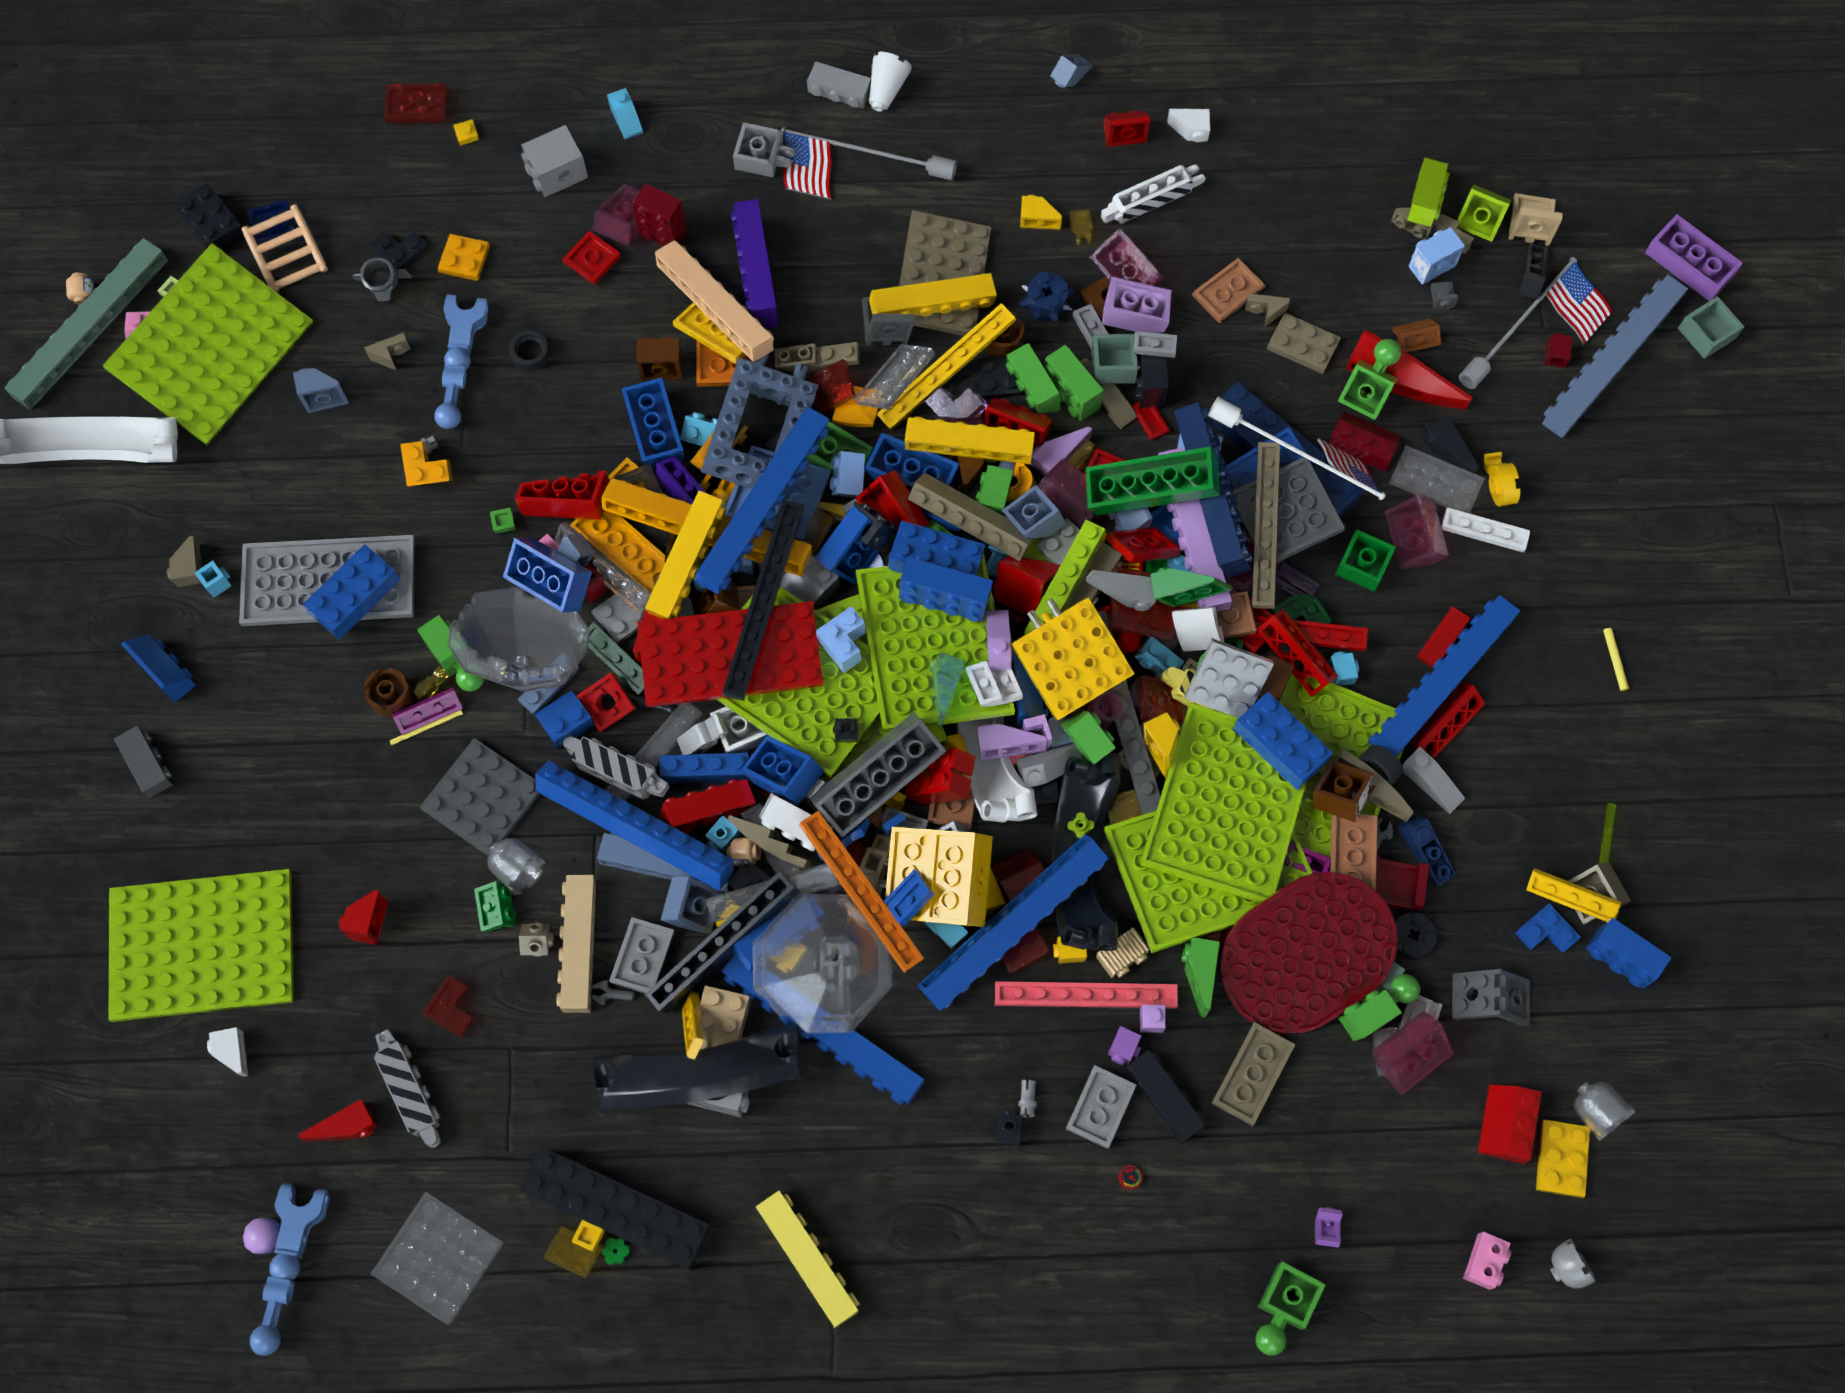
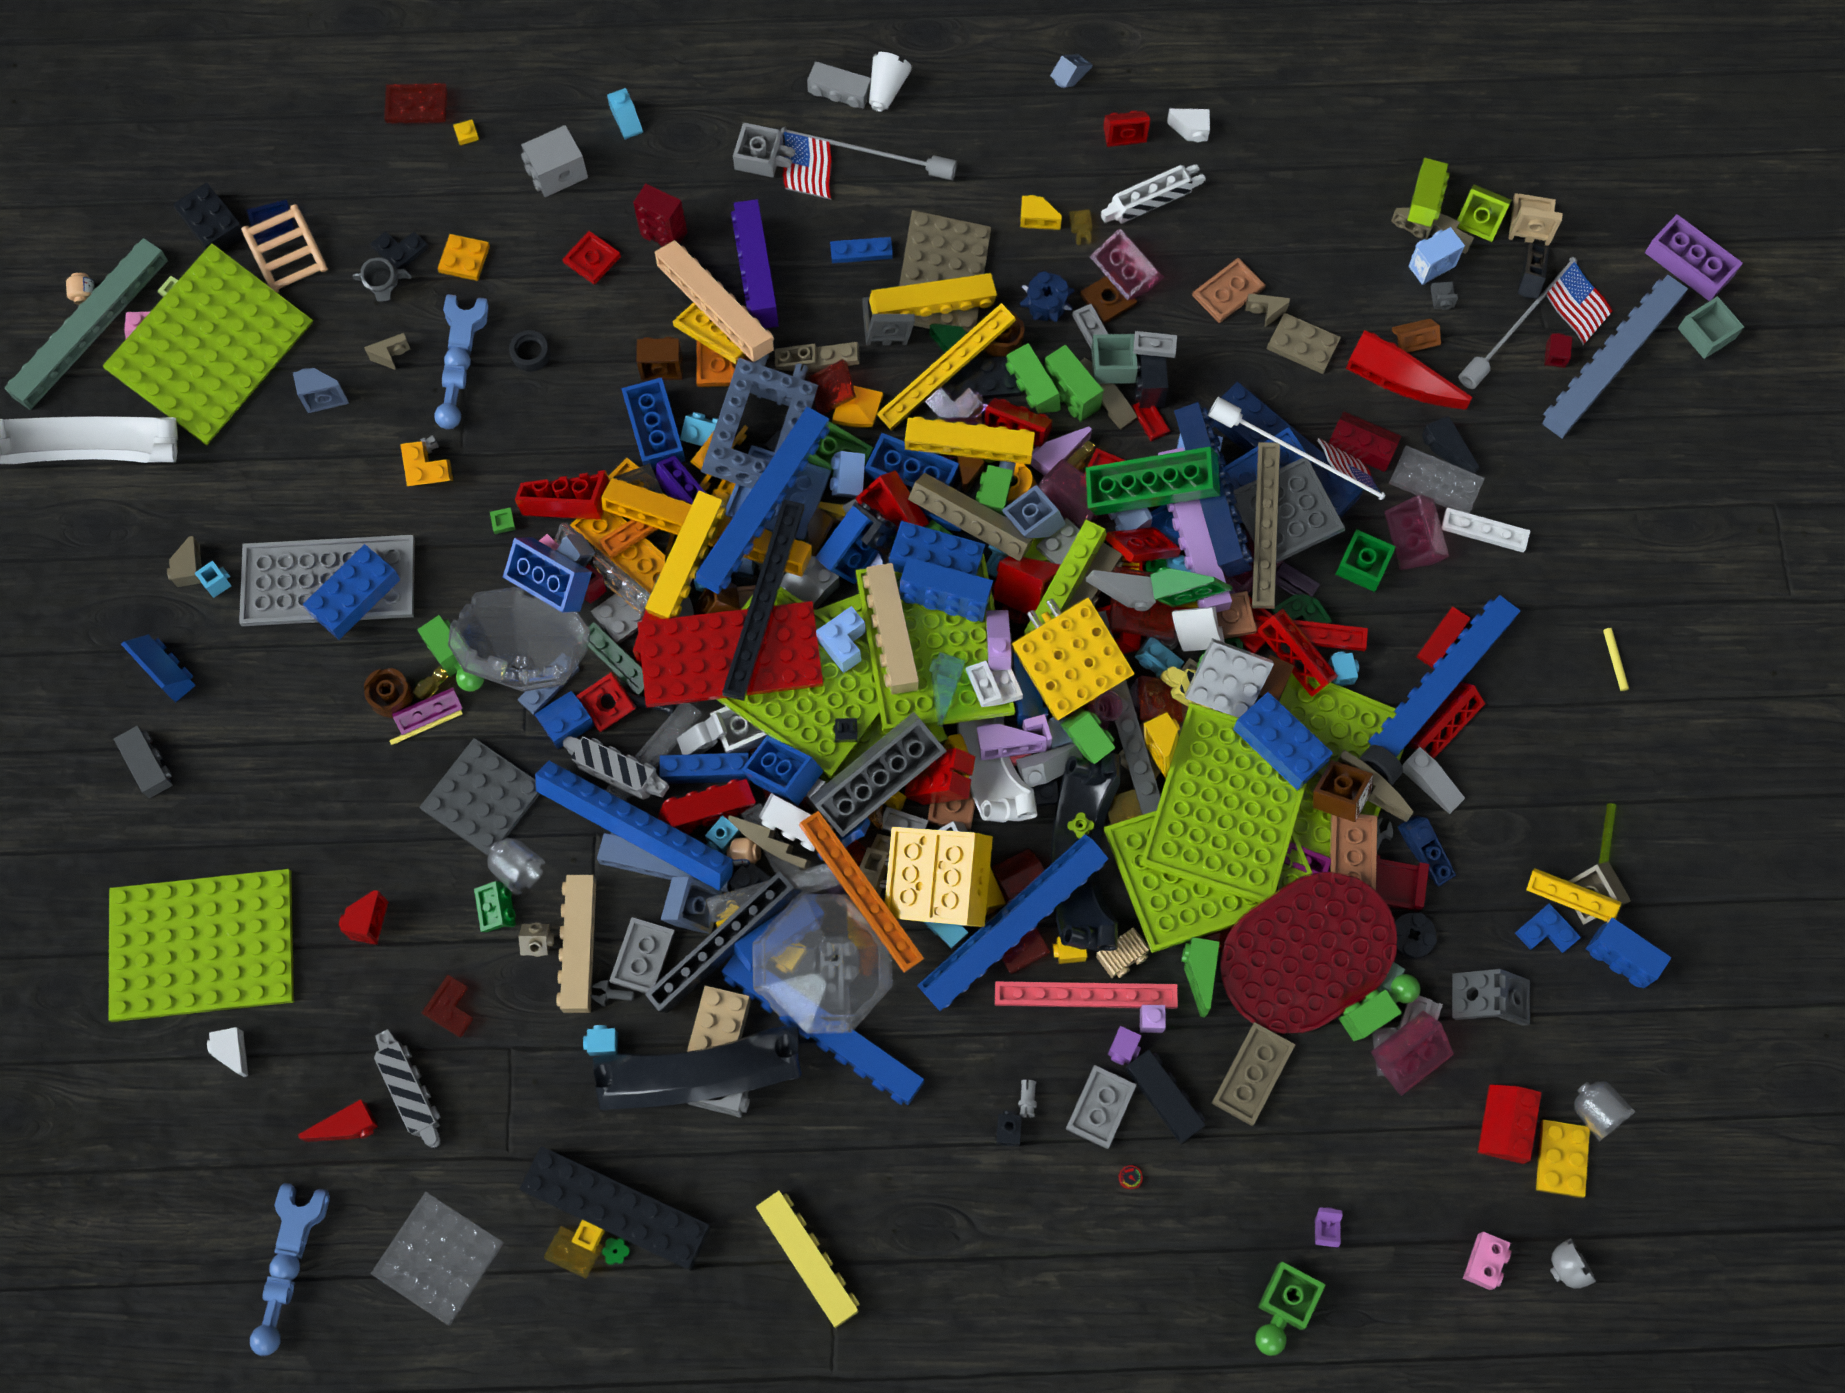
lavender hair [243,1218,281,1254] -> none
clear pink slope [593,184,640,246] -> none
yellow tile [682,991,704,1059] -> none
clear plate [855,344,935,410] -> none
blue tile [883,813,906,837] -> none
blue plate [884,869,935,926] -> none
lavender slope [1102,277,1171,333] -> none
bright green brick [1338,339,1401,420] -> none
yellow piece [1483,452,1520,507] -> none
none -> medium azure brick [583,1025,618,1056]
none -> orange tile [598,519,658,559]
none -> blue plate [830,237,893,263]
none -> tan brick [863,563,919,695]
none -> dark green slope [930,323,968,353]

